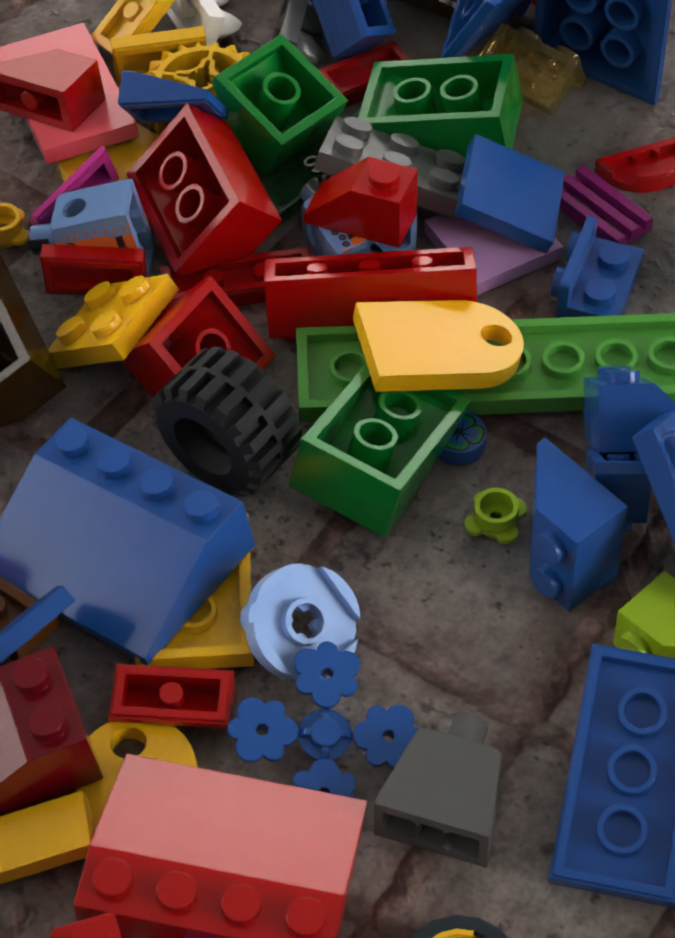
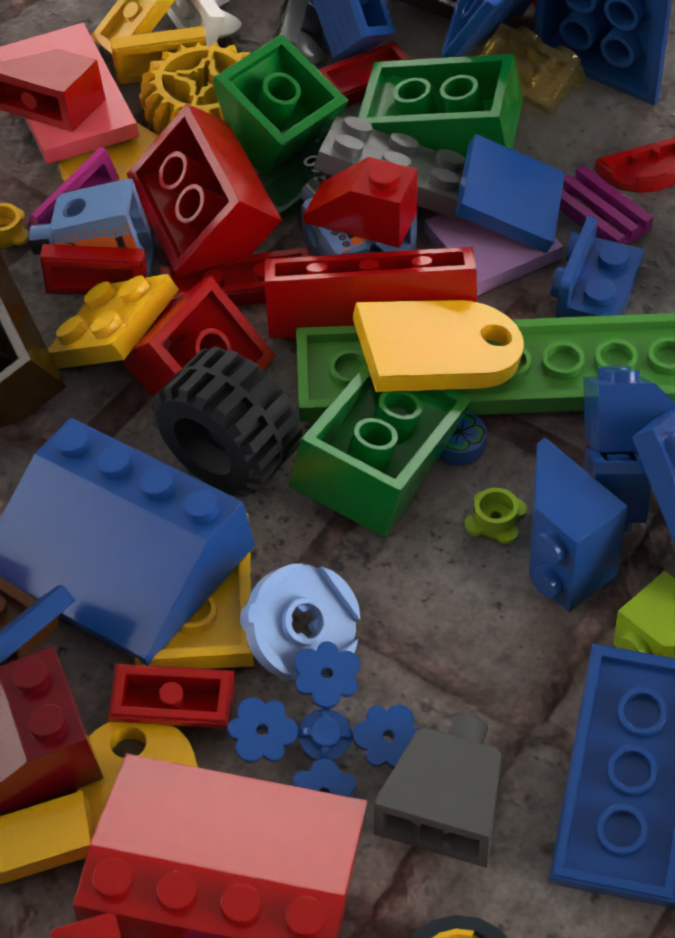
blue slope [118,71,229,124] -> none

